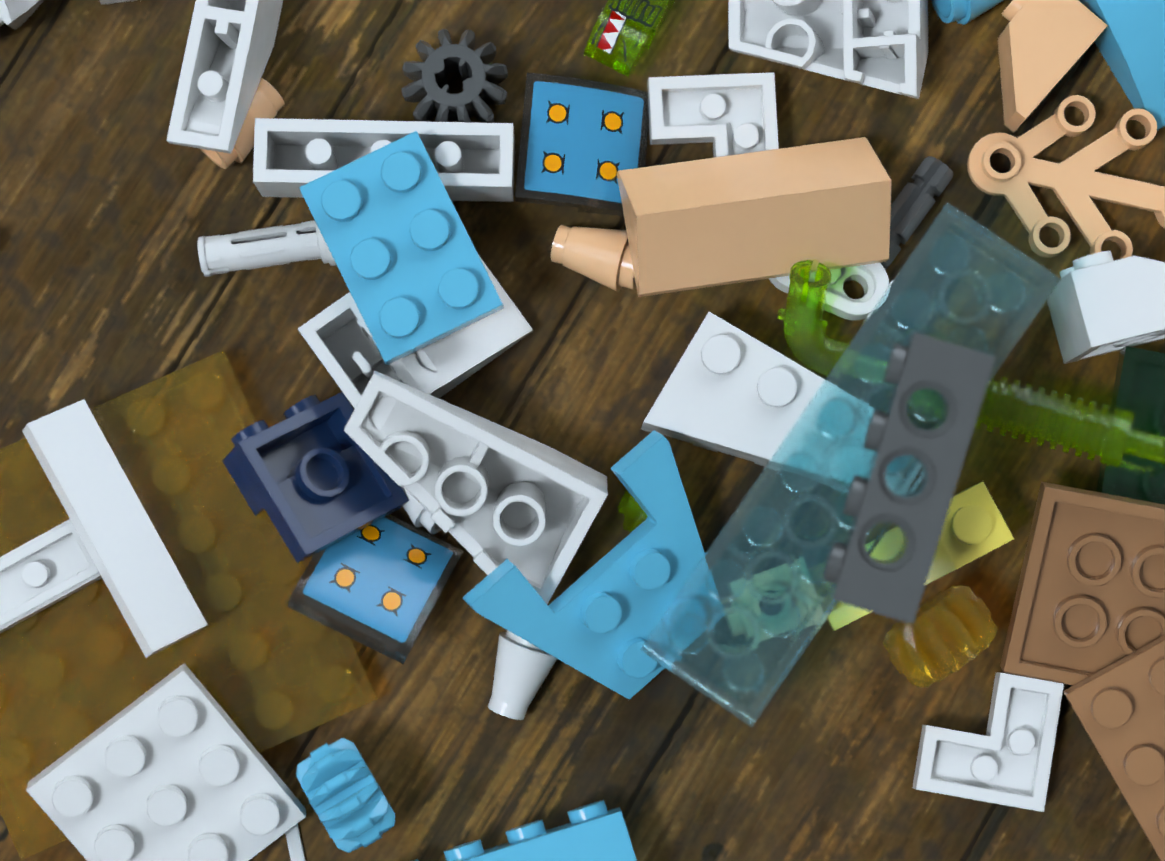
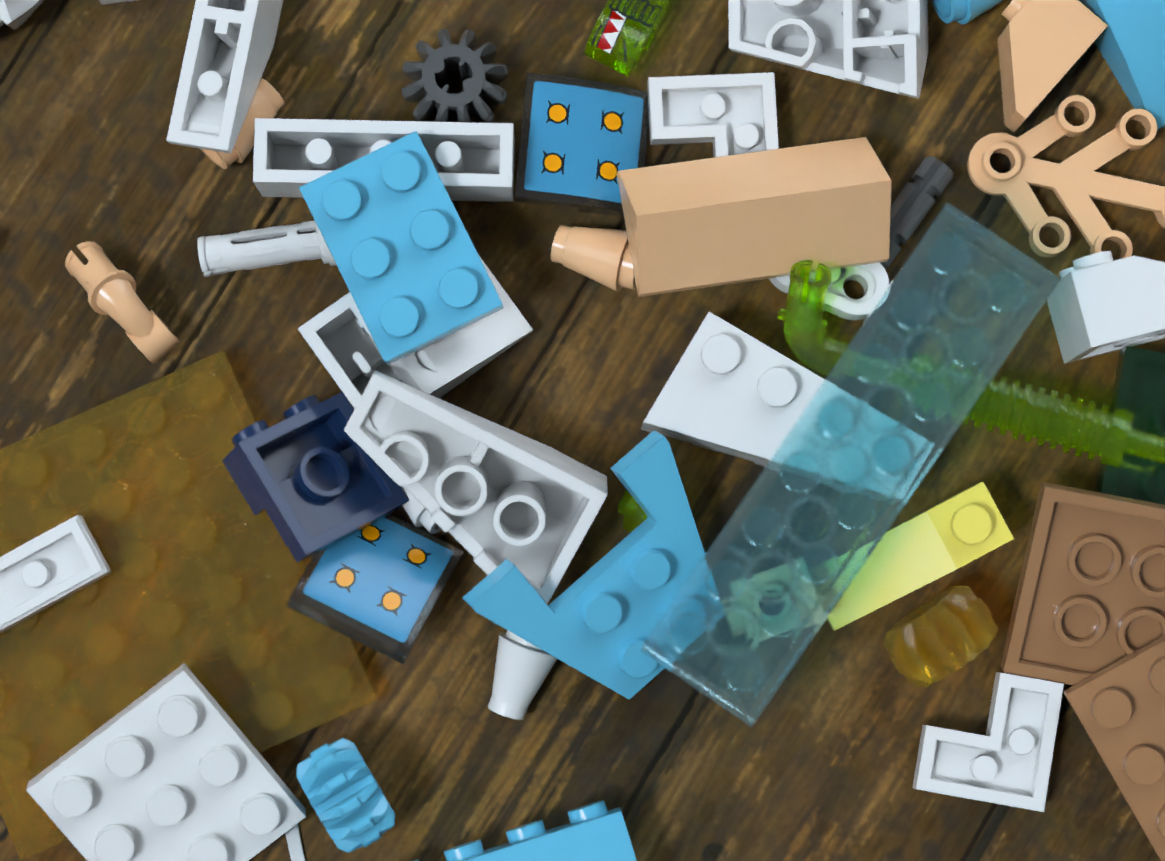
white tile [22,399,208,658] -> none
dark grey brick [822,332,996,624] -> none
none -> light nougat piece [65,241,180,365]

